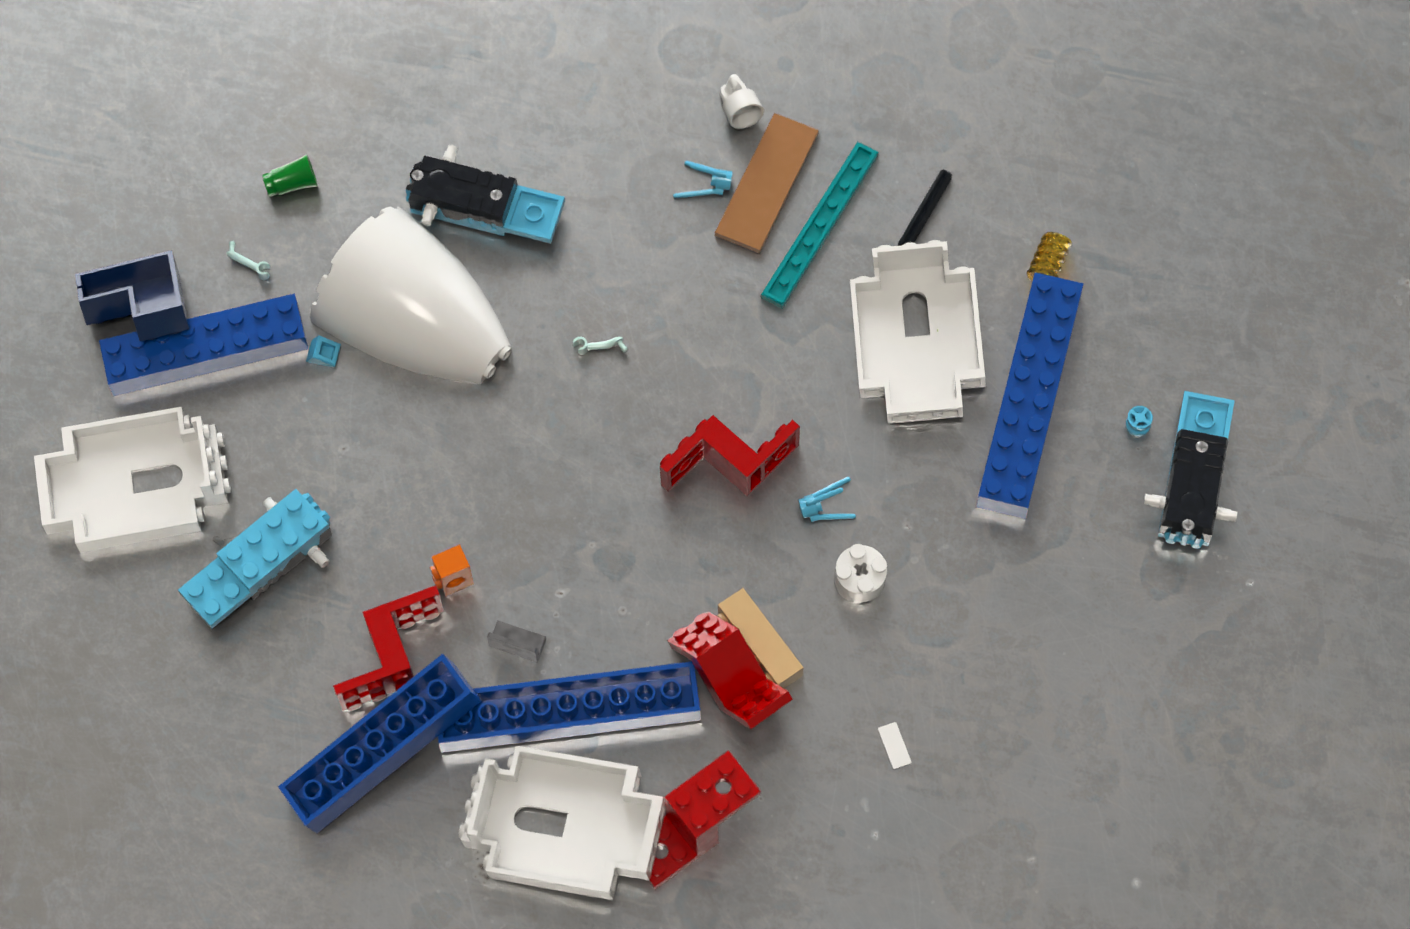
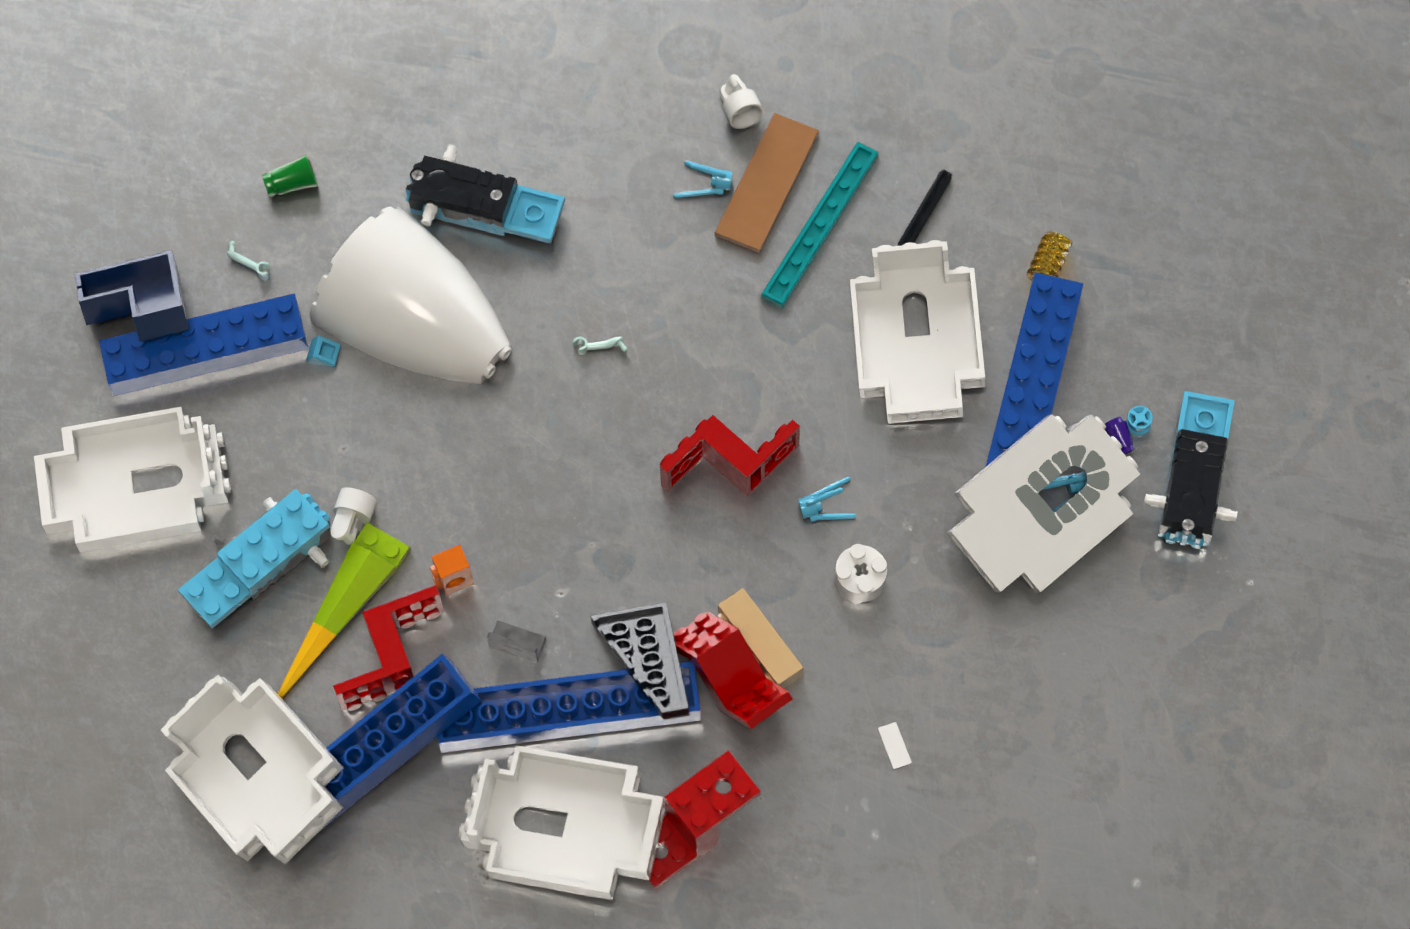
none -> white panel [161,675,343,864]
none -> lime plate [278,522,411,699]
none -> white piece [330,487,377,545]
none -> wing [590,602,690,720]
none -> white panel [947,414,1140,593]
none -> medium azure plant [1042,471,1087,512]
none -> dark purple cone [1105,416,1135,455]

